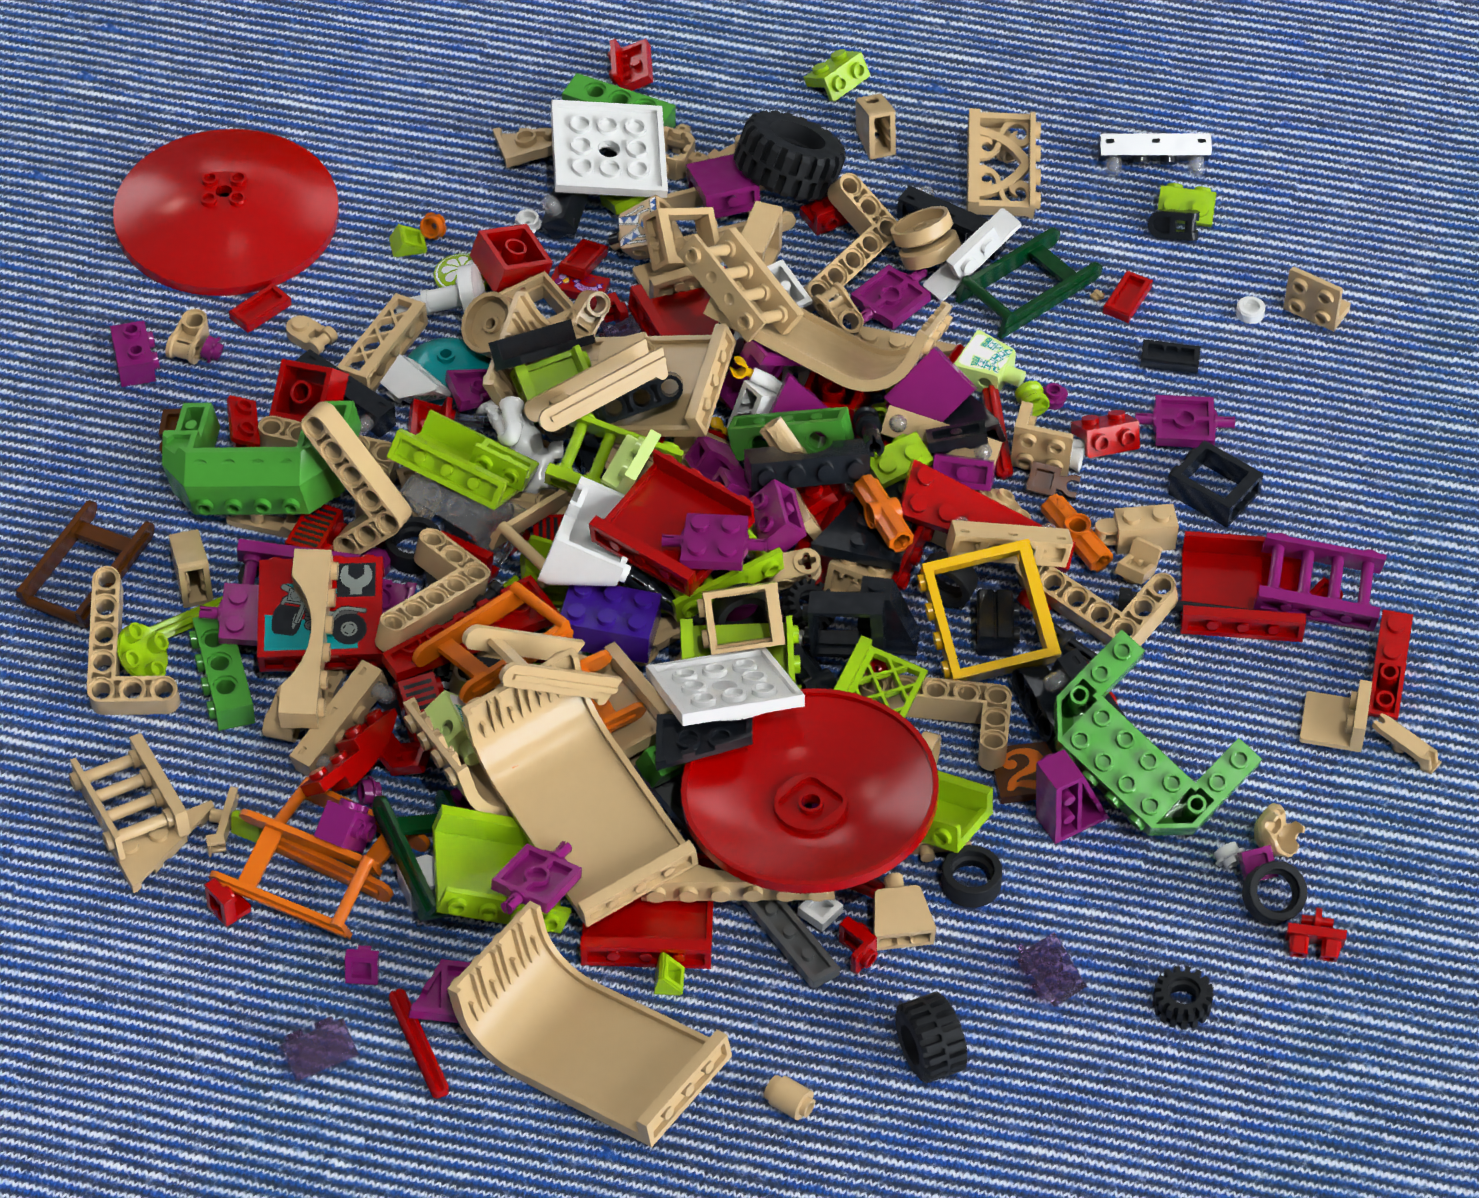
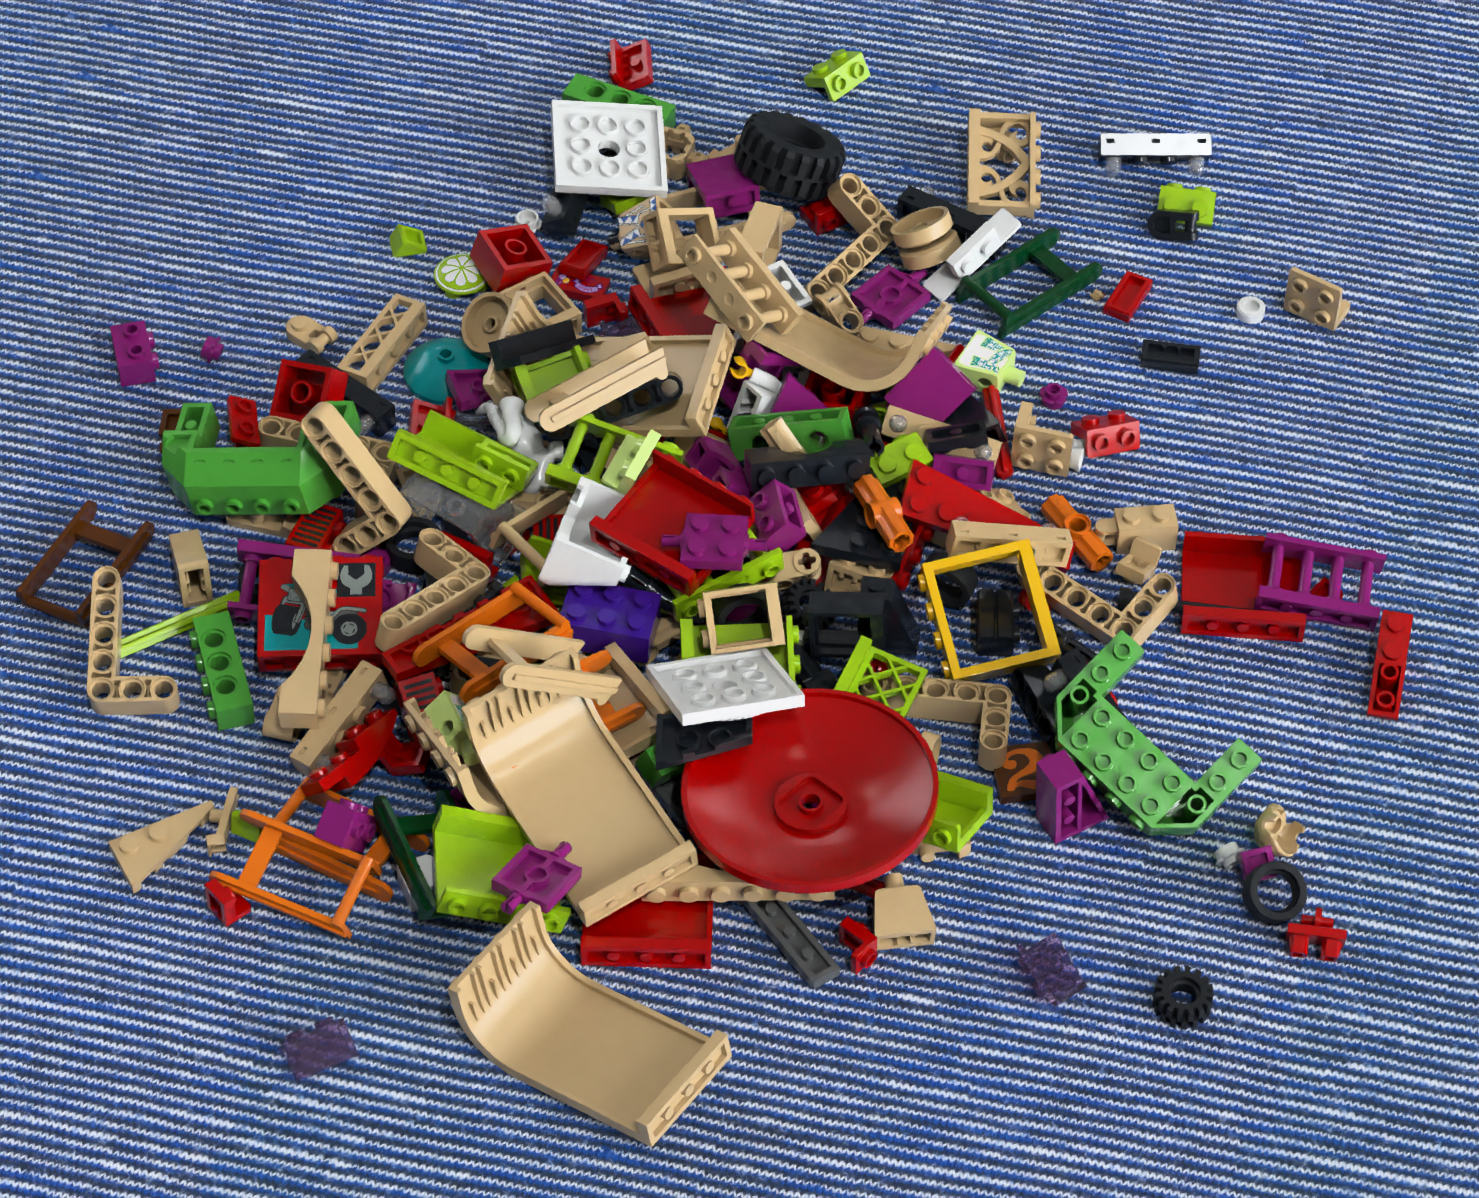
tan fence [68,733,191,861] -> none
red dish [113,129,339,296] -> none
lime dish [117,622,169,676] -> none
tan piece [165,309,210,365] -> none
magenta plate [199,583,259,646] -> none
red tile [229,283,292,333] -> none
magenta tile [345,945,379,985] -> none
magenta plate [357,776,382,807] -> none
white slope [380,354,451,404] -> none
red axle [389,988,449,1099] -> none
white piece [396,263,486,315] -> none
magenta wing [409,959,471,1023] -> none
orange plate [420,212,447,240] -> none
tan wing [492,128,553,168] -> none
tan piece [562,290,611,337] -> none
lime slope [654,952,685,996] -> none
tan brick [764,1075,816,1120] -> none
white plate [798,899,843,932] -> none
tan torso [855,94,896,160] -> none
black tyre [895,991,967,1083] -> none
black tyre [941,845,1002,908] -> none
lime wheel [1015,381,1050,416] -> none
reddish brown plate [1025,461,1081,500] -> none
magenta plate [1135,395,1235,448] -> none
black window [1168,440,1264,528] -> none
tan bracket [1299,680,1372,752] -> none
tan piece [1372,713,1442,774] -> none

